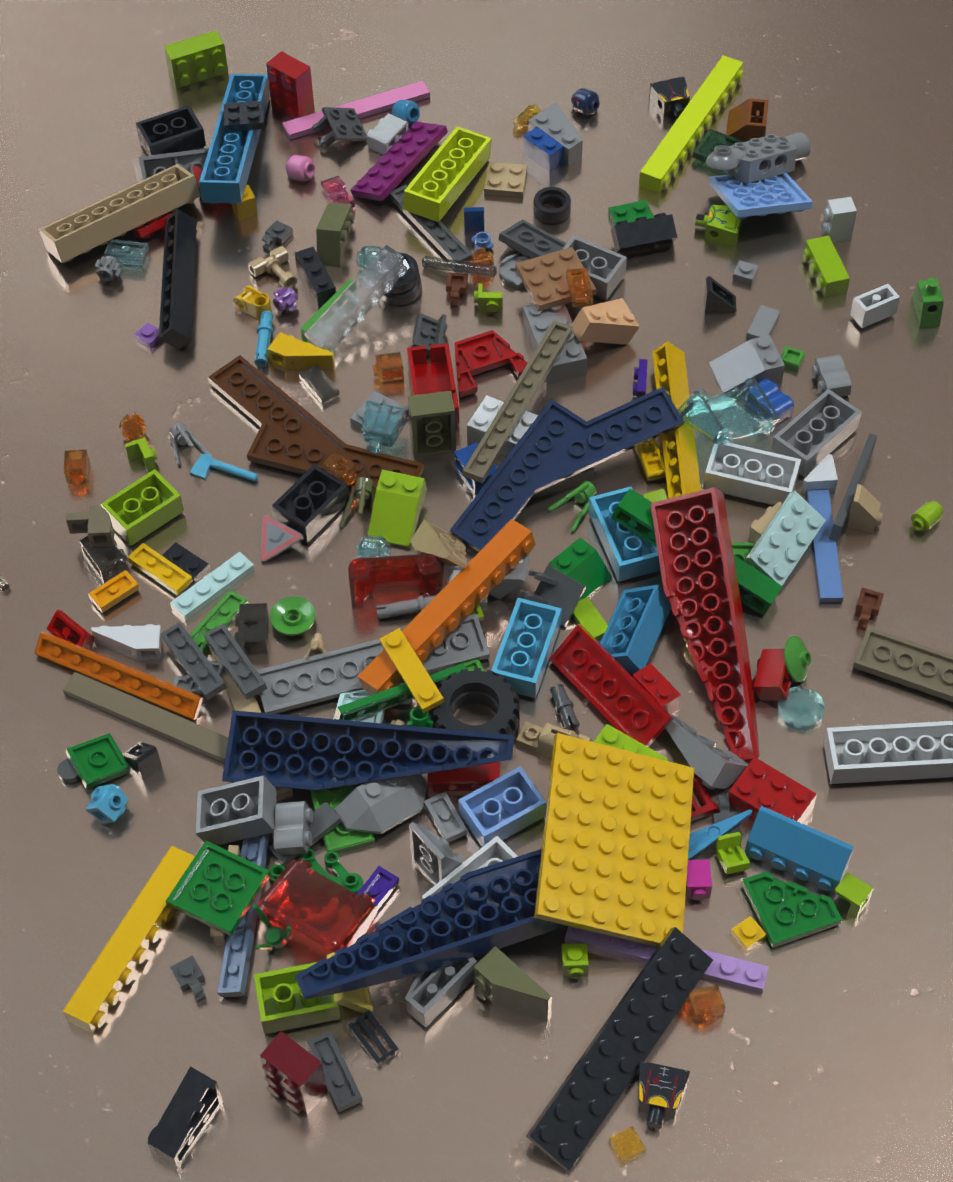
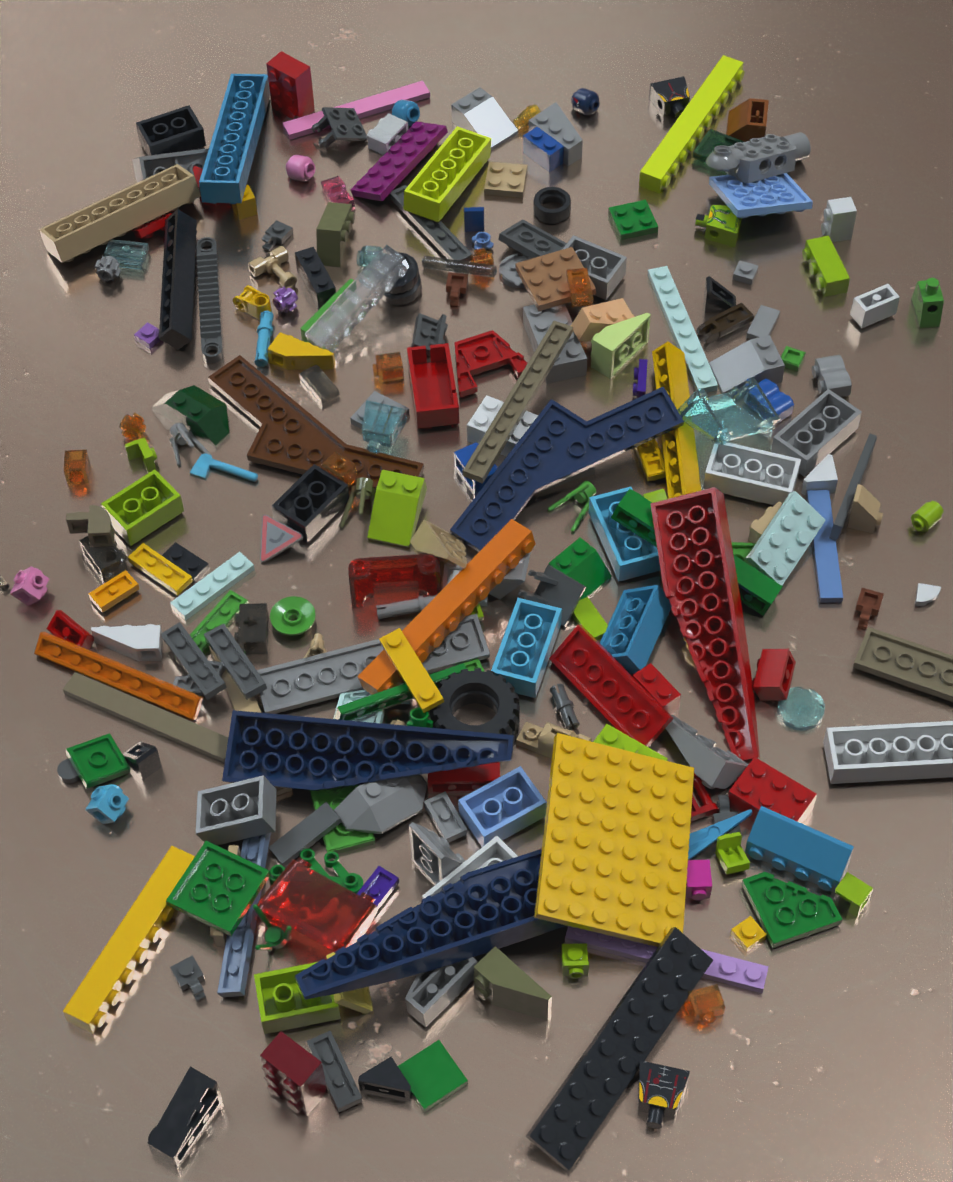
lime brick [164,30,228,89] -> none
black plate [224,101,264,132] -> none
light grey brick [274,801,313,855] -> none
black tile [348,1010,399,1067] -> none
clear light blue head [356,535,391,565] -> none
olive brick [408,391,456,457] -> none
lime bracket [474,284,503,312] -> none
clear yellow plate [609,1126,646,1165] -> none
black brick [611,213,677,253] -> none
bright green dish [784,636,811,682] -> none
none -> bright pink brick [10,566,50,606]
none -> dark green wedge [152,385,230,448]
none -> dark grey gear [196,237,223,363]
none -> black slope [358,1057,412,1101]
none -> green tile [398,1040,468,1112]
none -> slope [451,87,518,150]
none -> yellowish green slope [590,313,651,379]
none -> light aqua plate [648,266,718,395]
none -> dark brown hinge [696,303,754,344]
none -> white tile [915,583,941,606]

